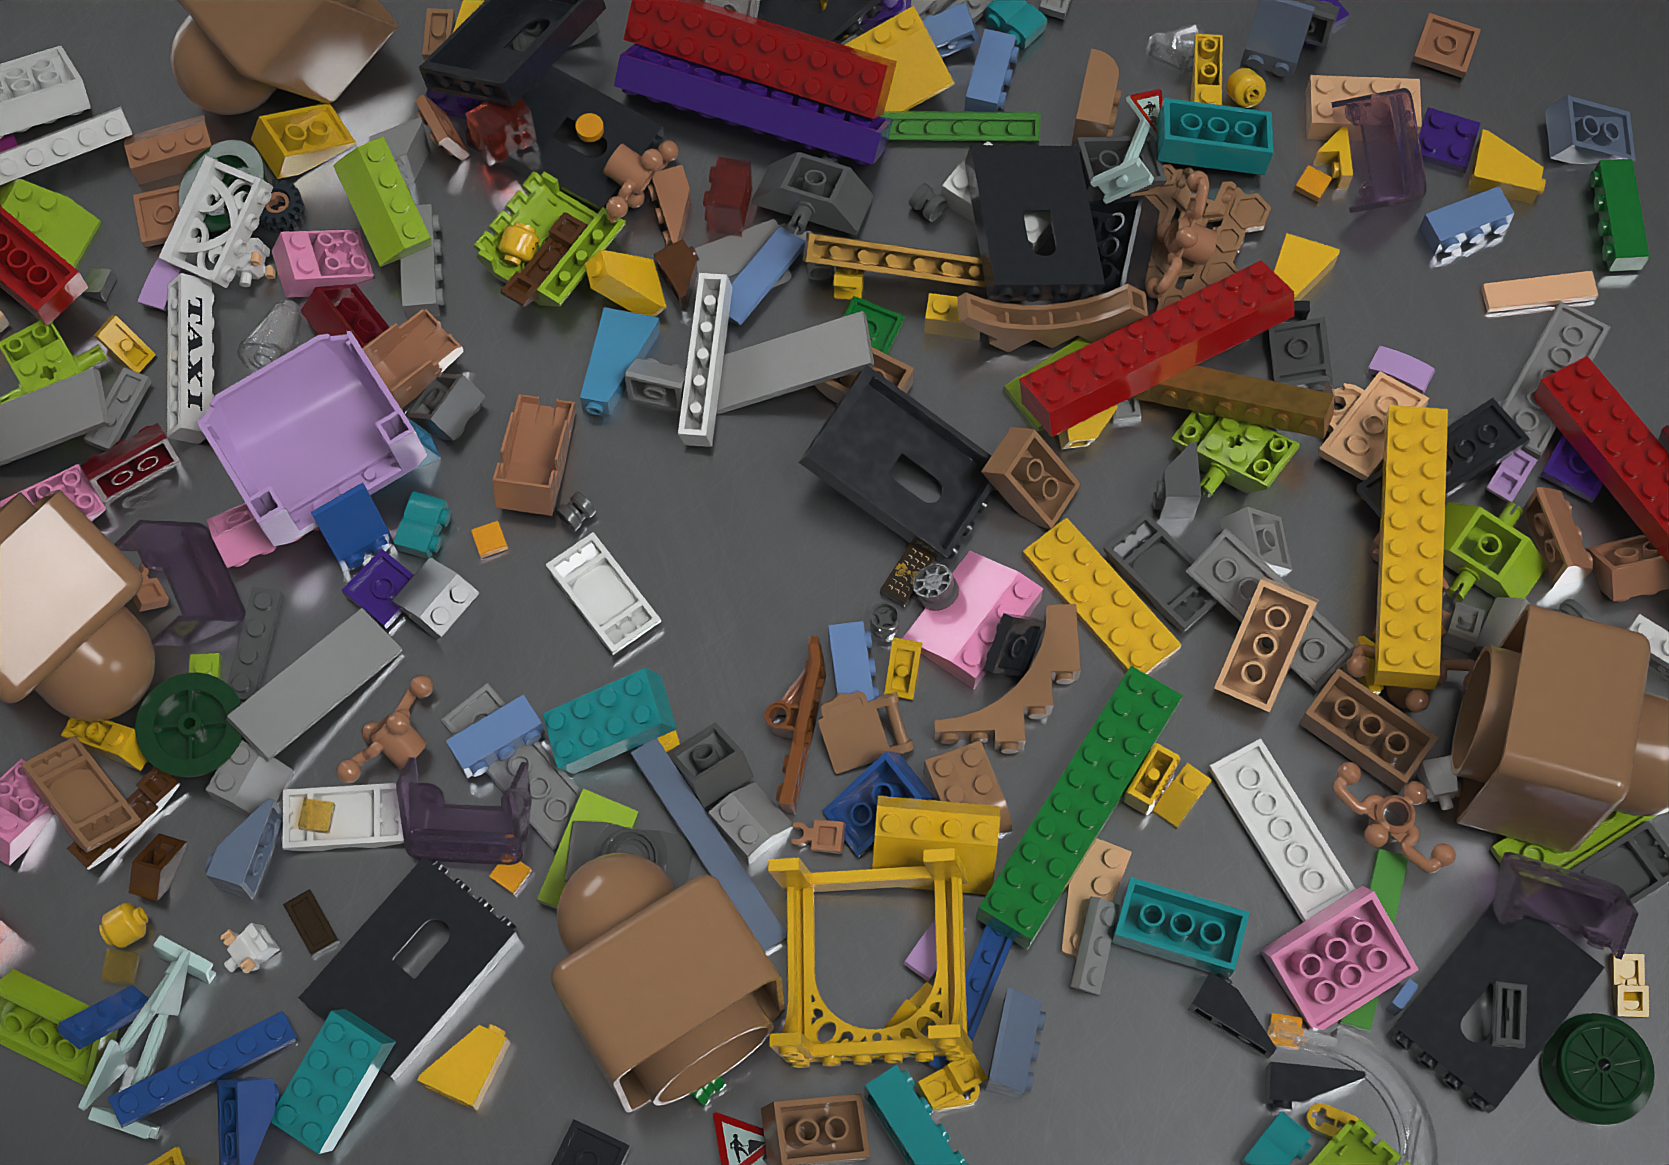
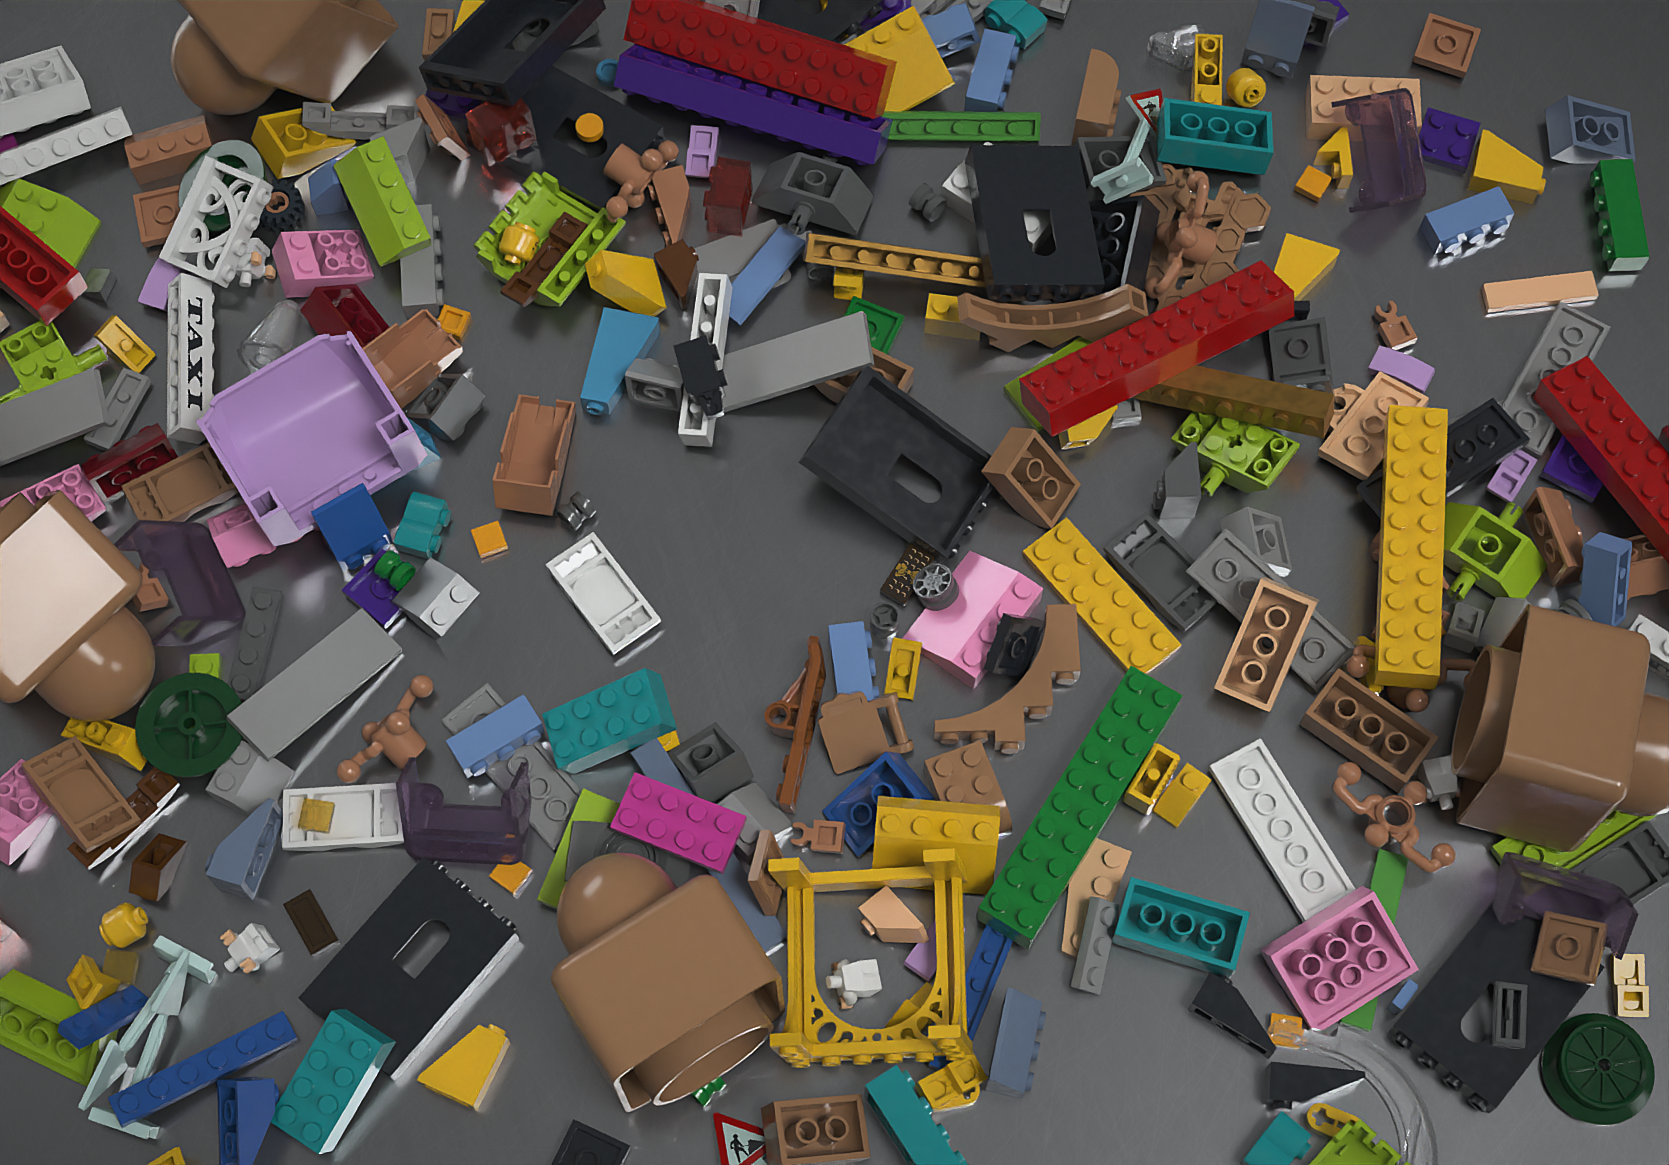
none -> yellow slope [66,954,121,1010]
none -> medium nougat slope [121,442,239,535]
none -> light grey slope [302,102,414,139]
none -> medium blue slope [308,159,349,215]
none -> green wheel [374,550,416,591]
none -> light orange tile [437,304,471,341]
none -> dark azure tile [596,59,619,87]
none -> dark pink plate [610,772,747,874]
none -> black hinge [673,335,728,420]
none -> lavender slope [685,125,719,179]
none -> medium nougat tile [748,830,784,916]
none -> white piece [826,959,882,1009]
none -> light nougat slope [858,885,929,943]
none -> nougat plate [1374,301,1418,350]
none -> medium nougat tile [1531,911,1609,986]
none -> medium blue brick [1578,532,1632,626]

